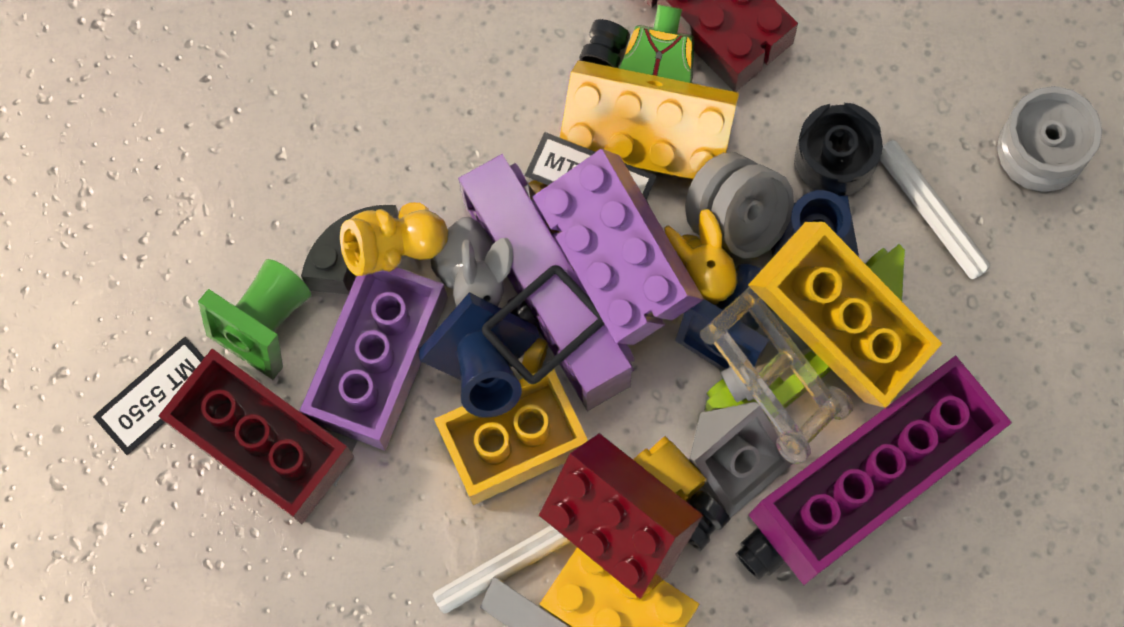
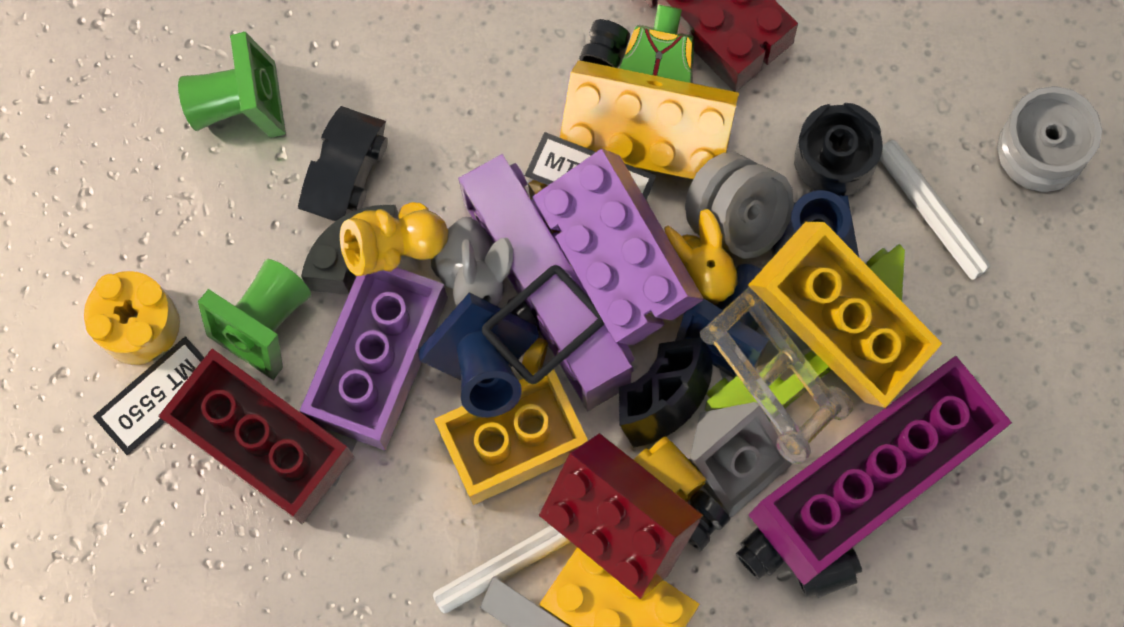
light grey plate [721,360,758,402] -> none
none -> yellow brick [84,271,180,365]
none -> bright green plant [178,31,286,138]
none -> black brick [298,106,388,221]
none -> black brick [619,337,713,448]
none -> black brick [797,548,862,598]

